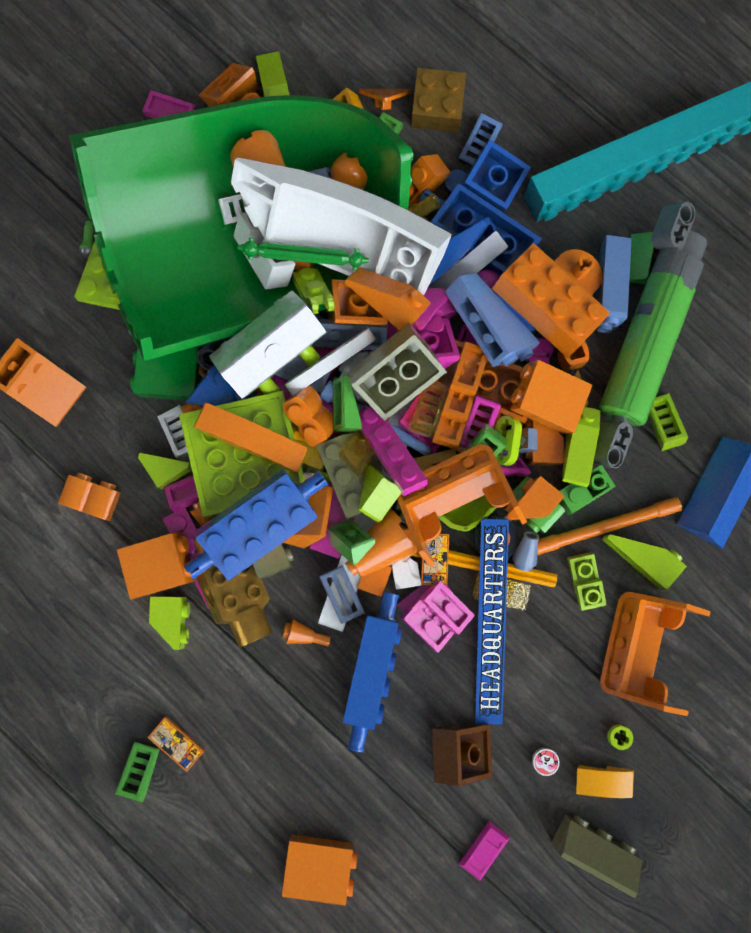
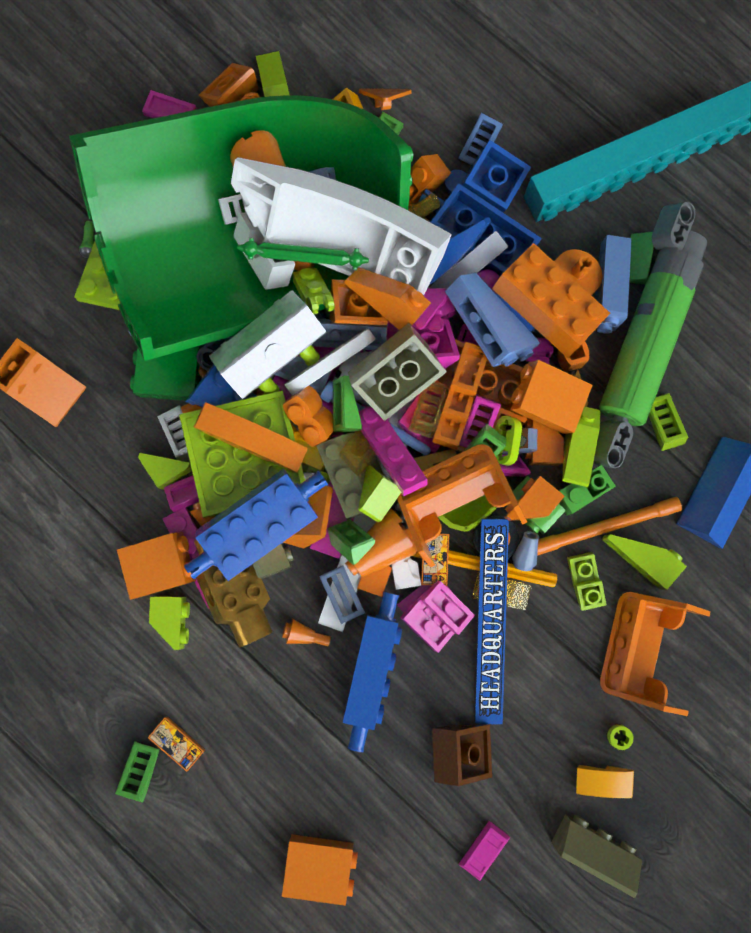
orange brick [58,472,121,521] -> none
orange hair [330,153,368,190] -> none
pearl gold brick [411,68,466,133] -> none
tile [532,748,559,776] -> none

